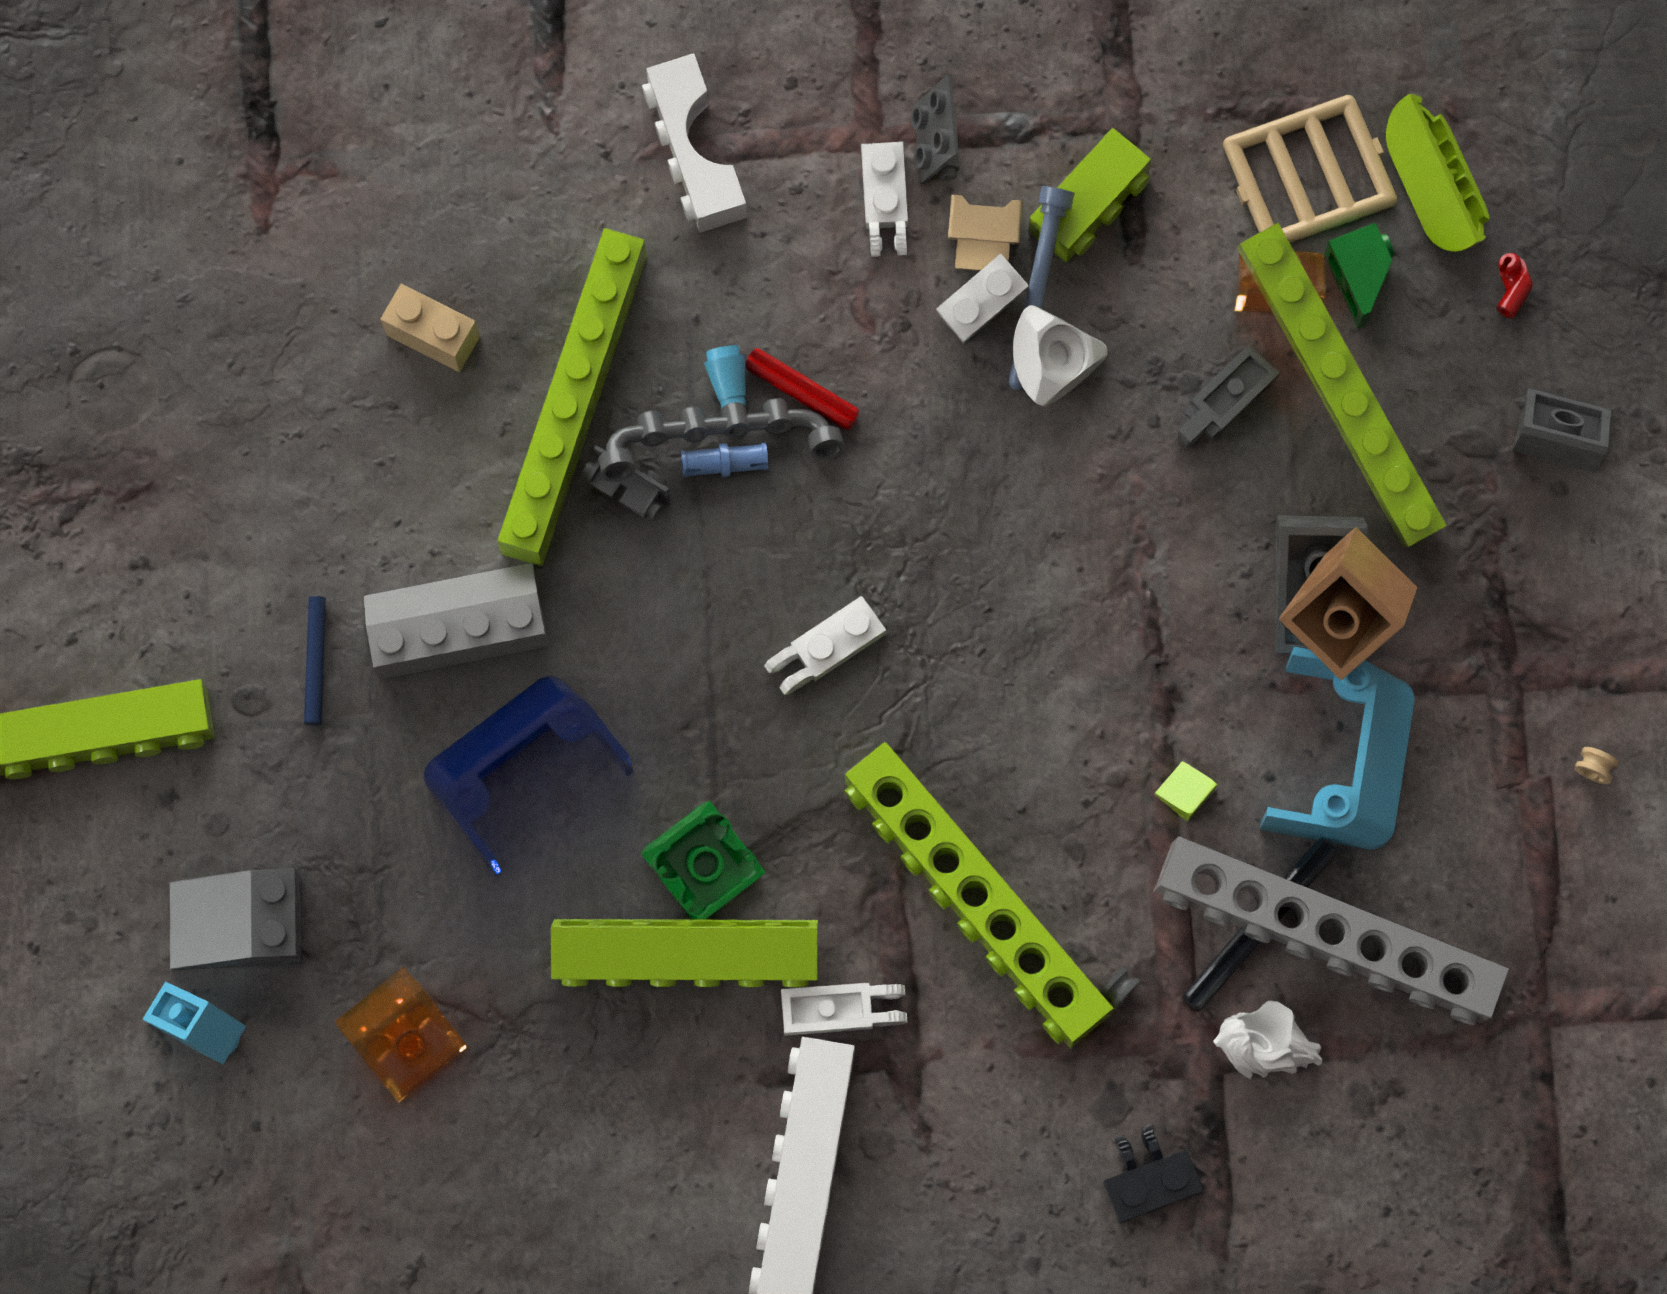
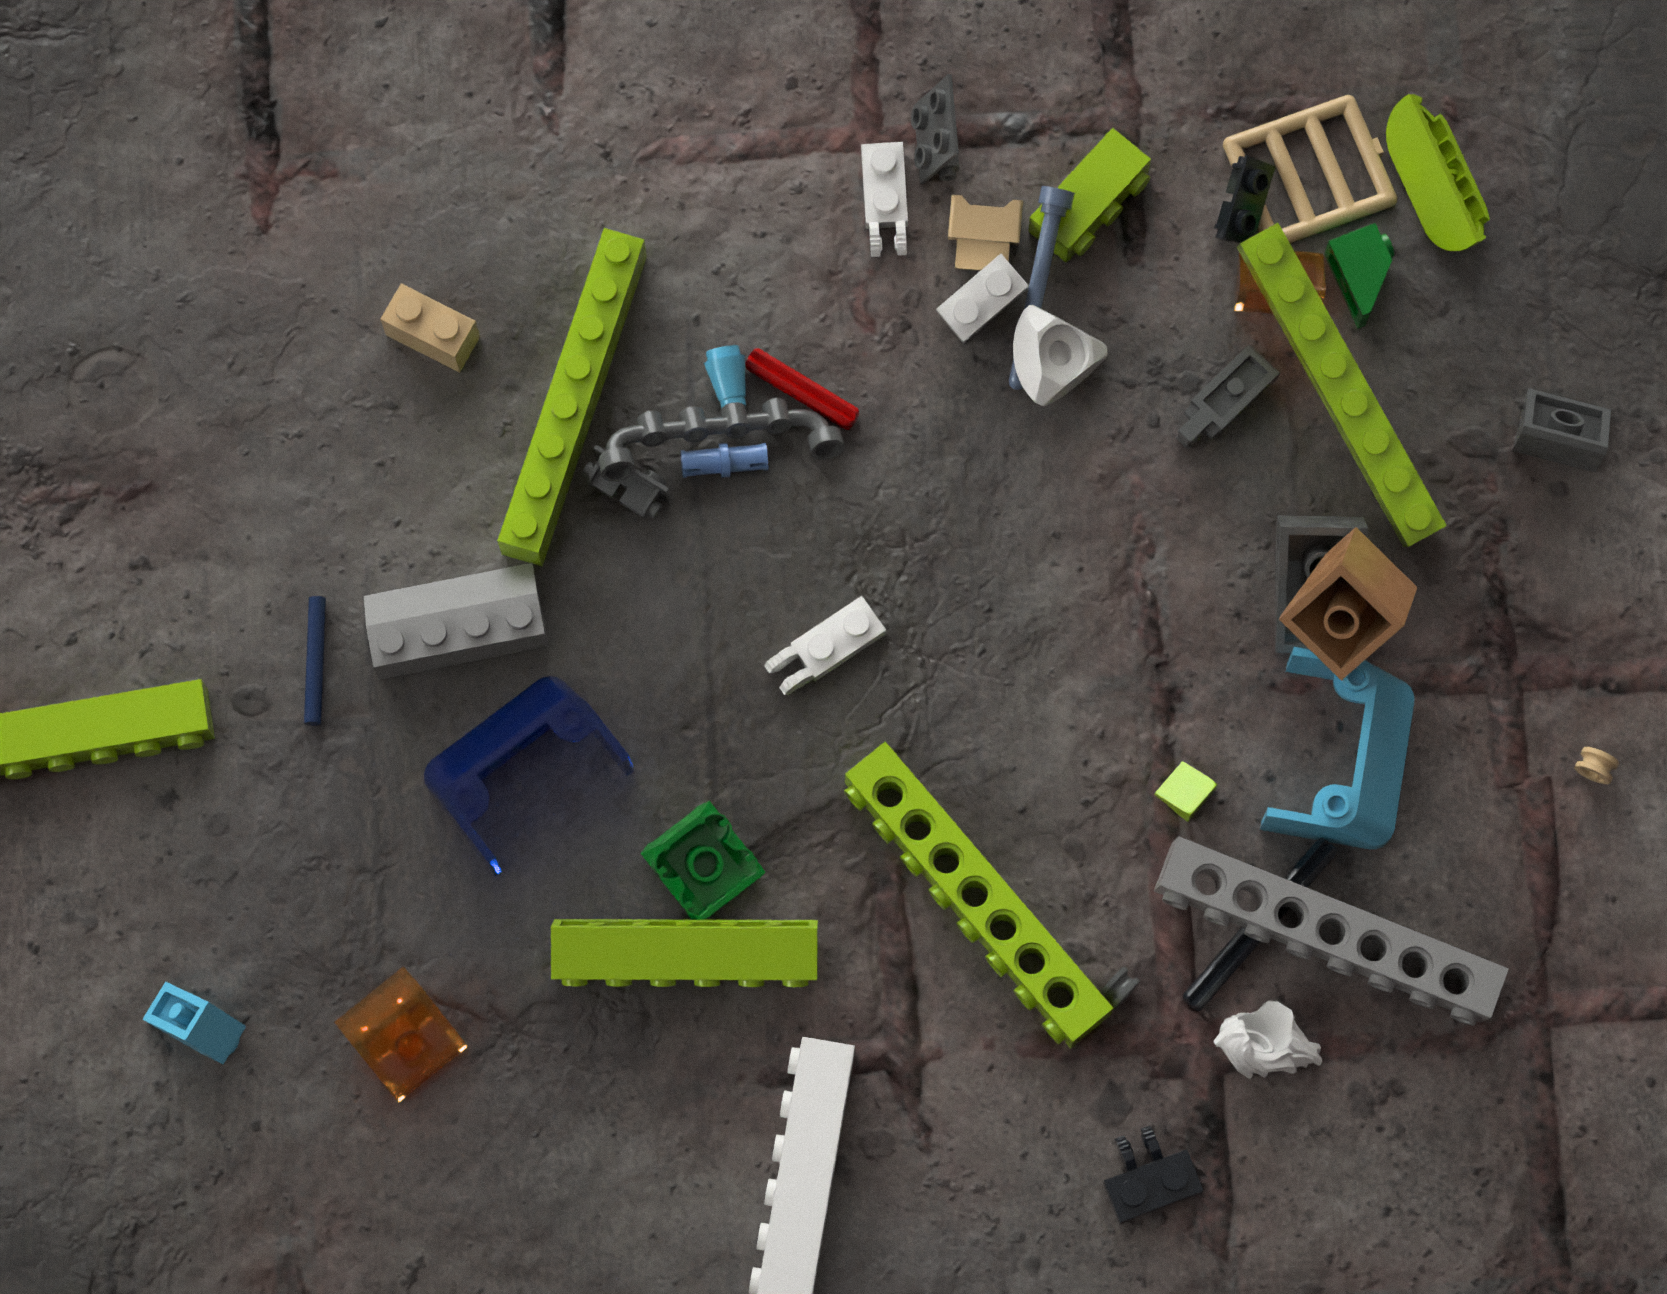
slope [170,868,303,970] -> none
white arch [642,53,747,233] -> none
white hinge [781,983,908,1036] -> none
red arm [1496,253,1533,319] -> none
none -> black hinge [1214,155,1276,244]

